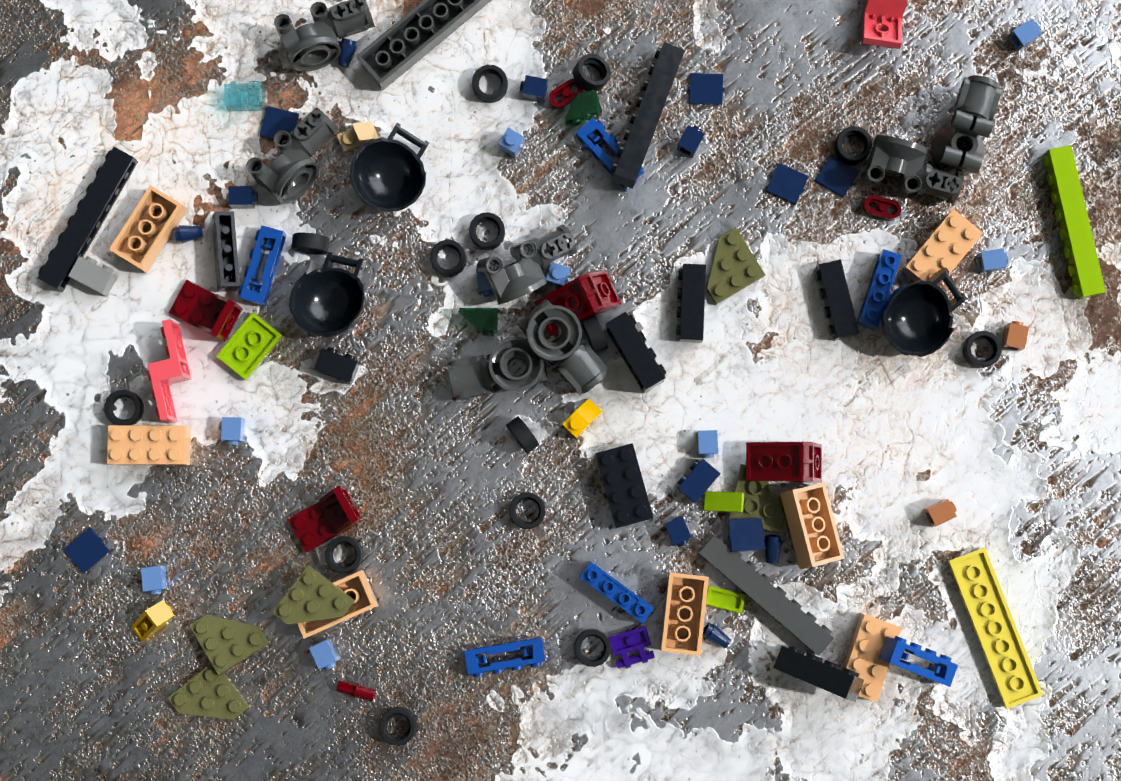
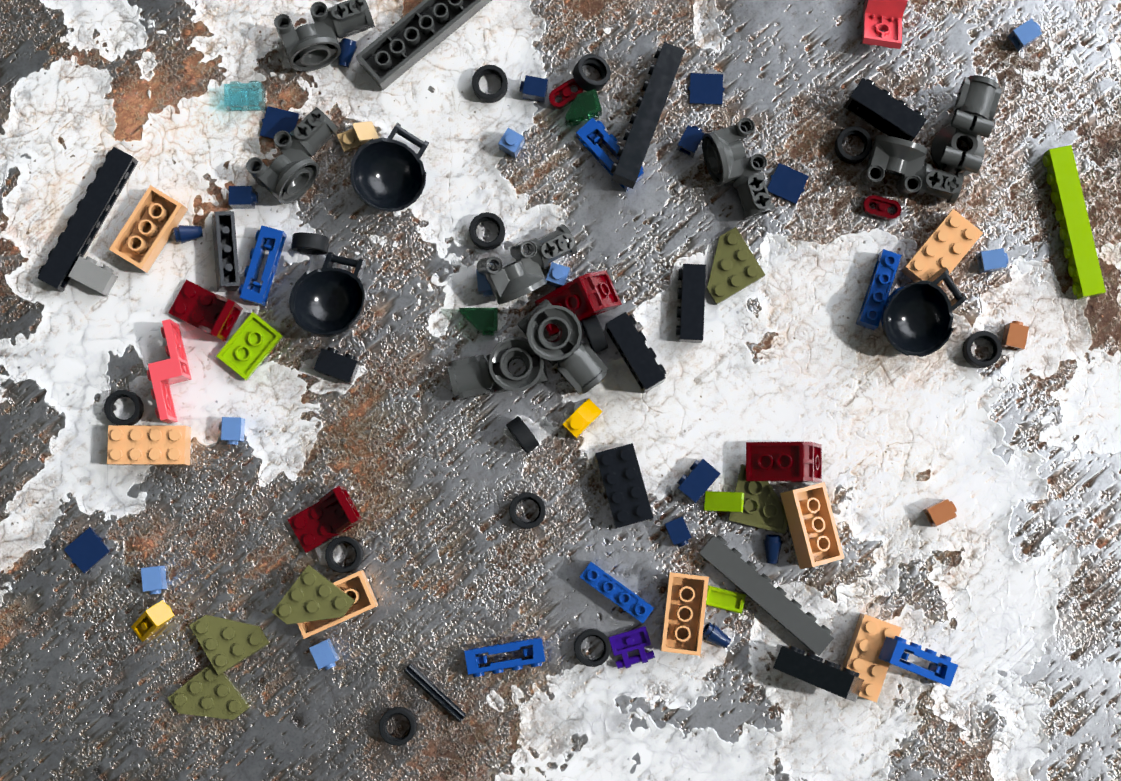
dark red axle [336,680,376,702] -> none
black tyre [430,239,467,277] -> none
medium blue brick [696,430,719,458] -> none
dark blue piece [728,518,766,552] -> none
black brick [814,259,859,341] -> none
dark blue piece [815,154,860,198] -> none
light yellow plate [947,547,1043,709] -> none
none -> black axle [404,664,466,722]
none -> dark grey piece [702,117,776,220]
none -> black brick [844,78,927,141]

